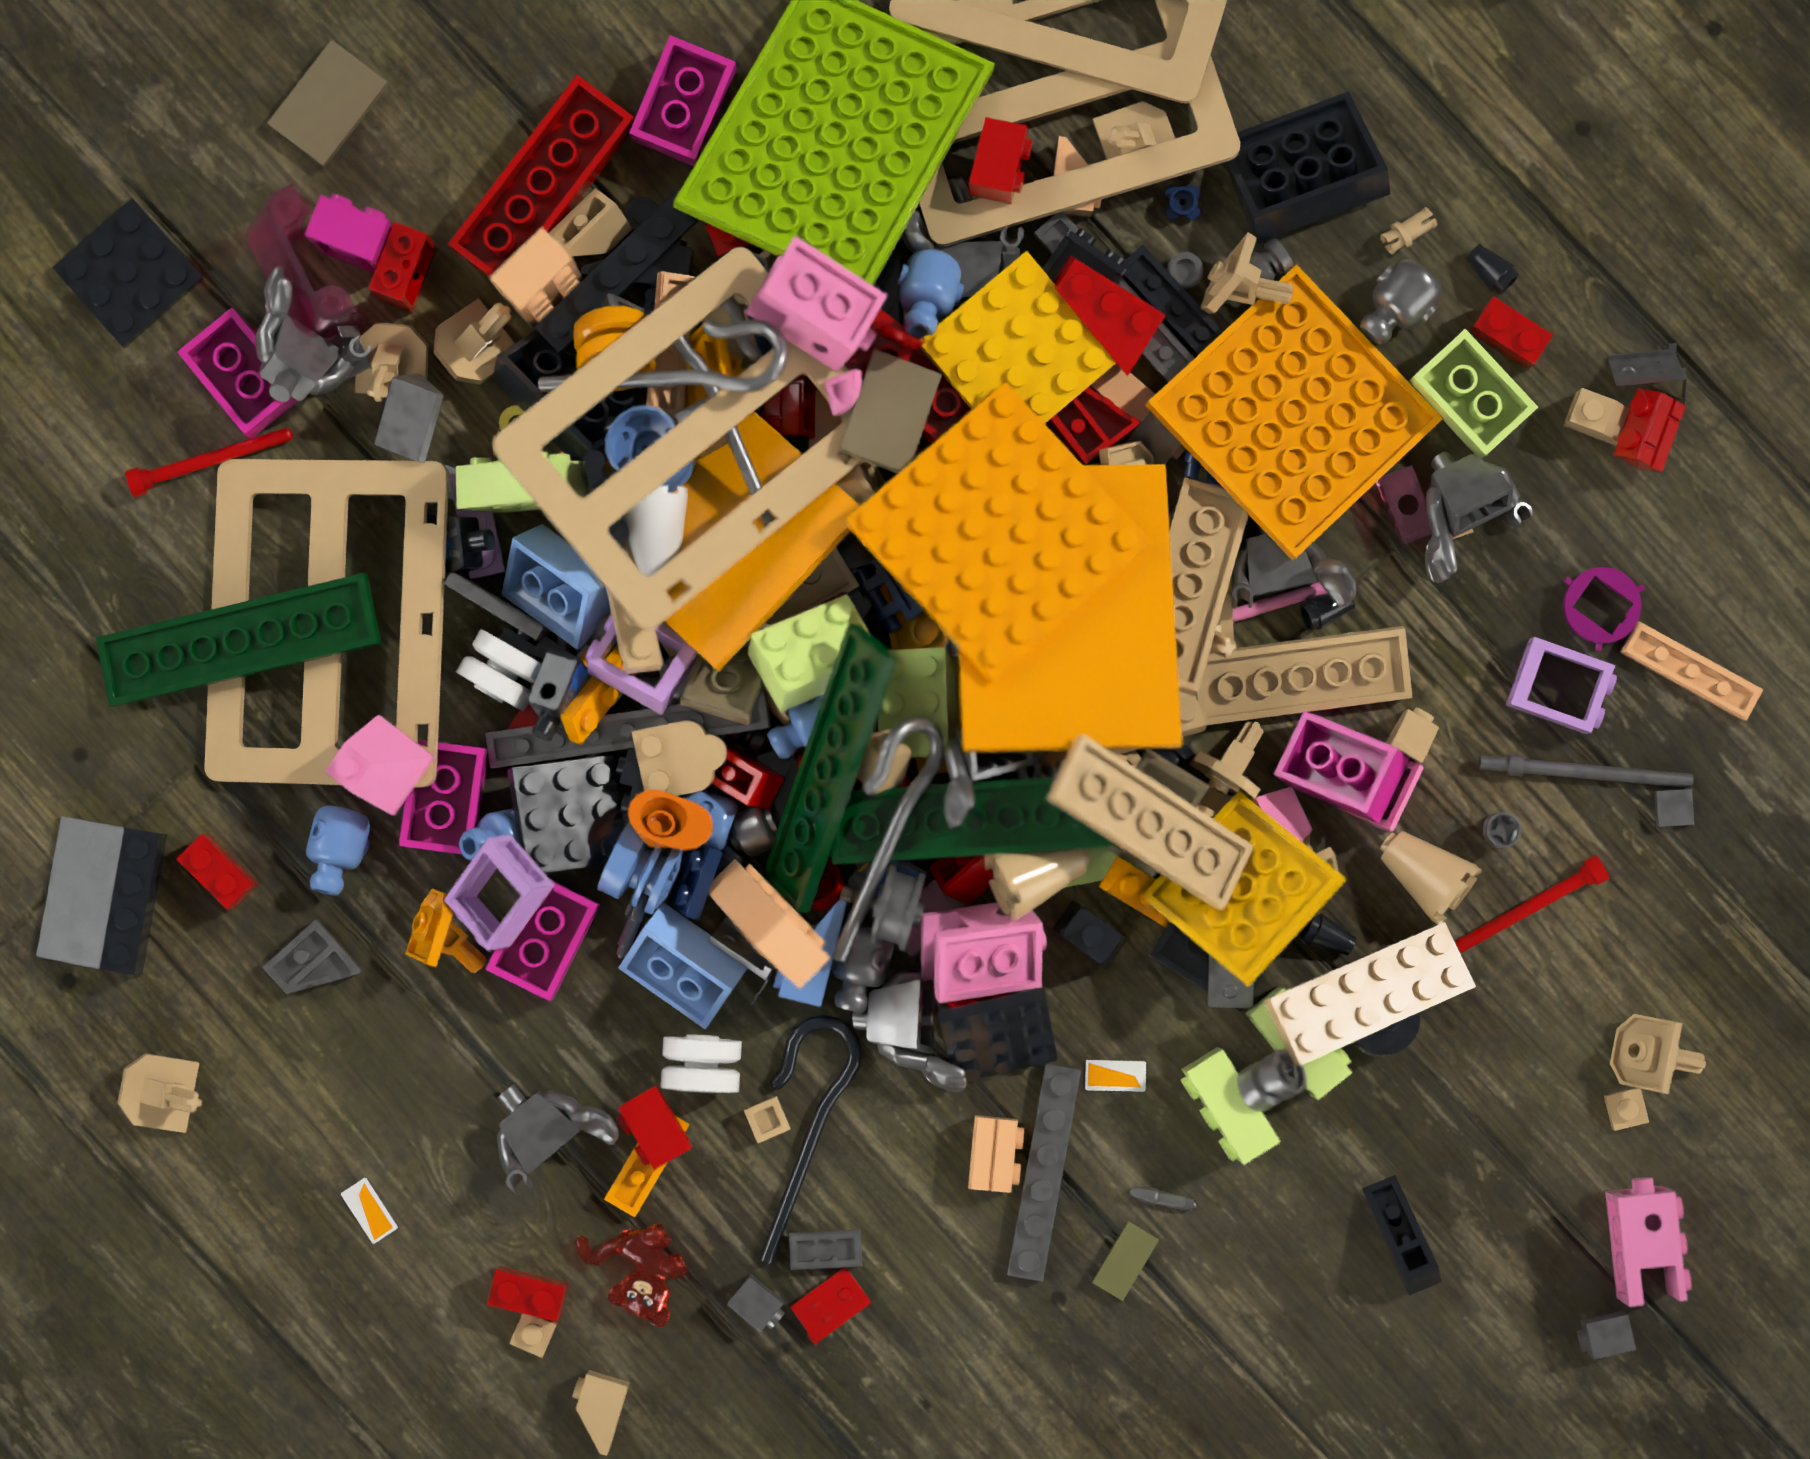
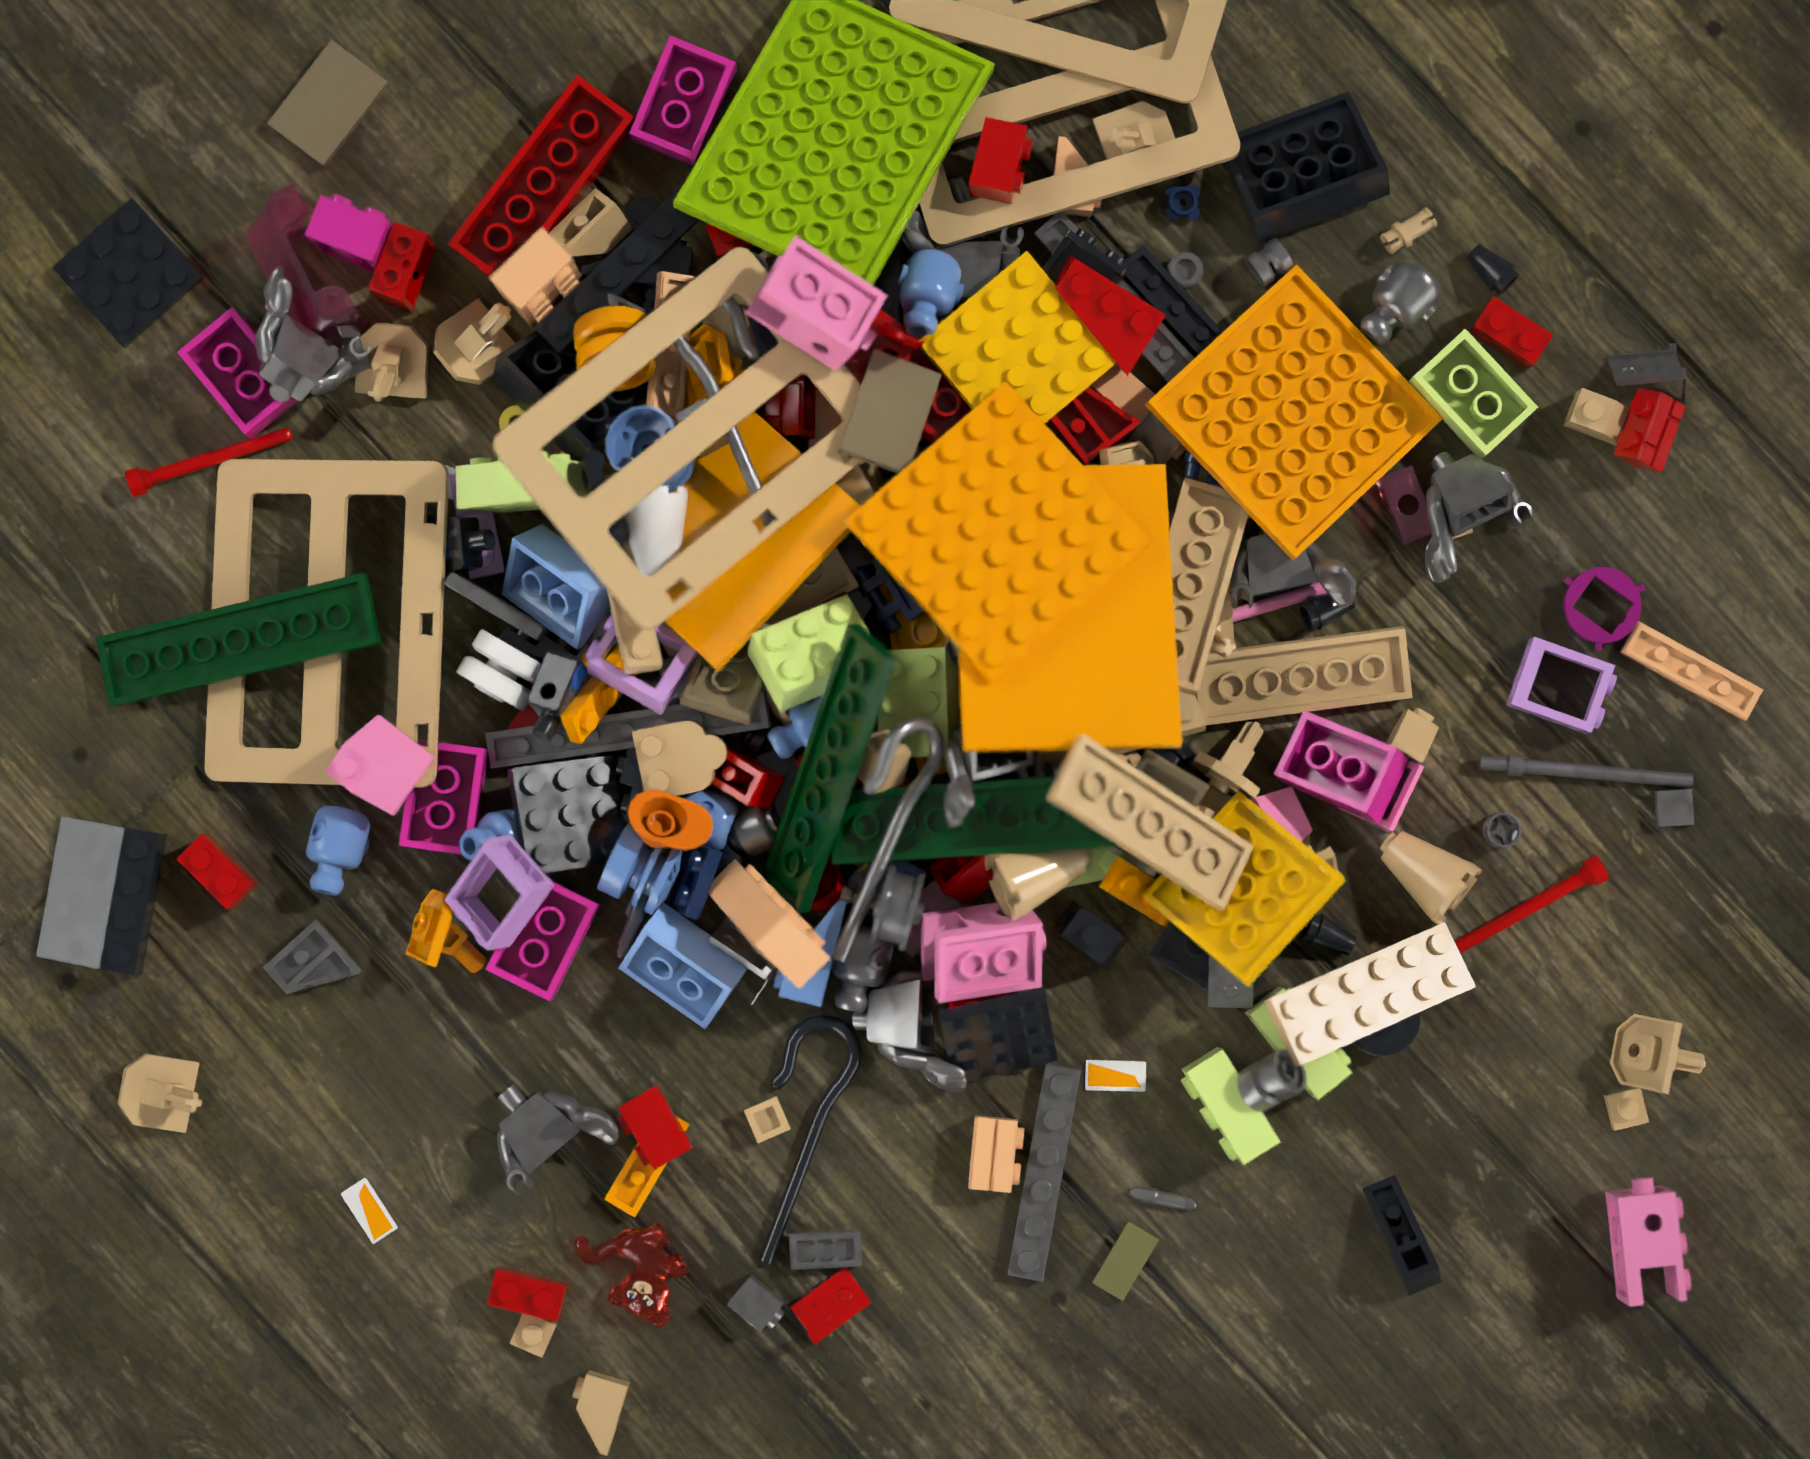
flat silver slope [374,374,444,463] -> none
flat silver piece [539,319,788,393] -> none
white wheel [661,1034,742,1092] -> none
bright pink tile [824,370,861,416] -> none
tan piece [1201,232,1293,314] -> none
flat silver brick [1577,1311,1636,1359] -> none

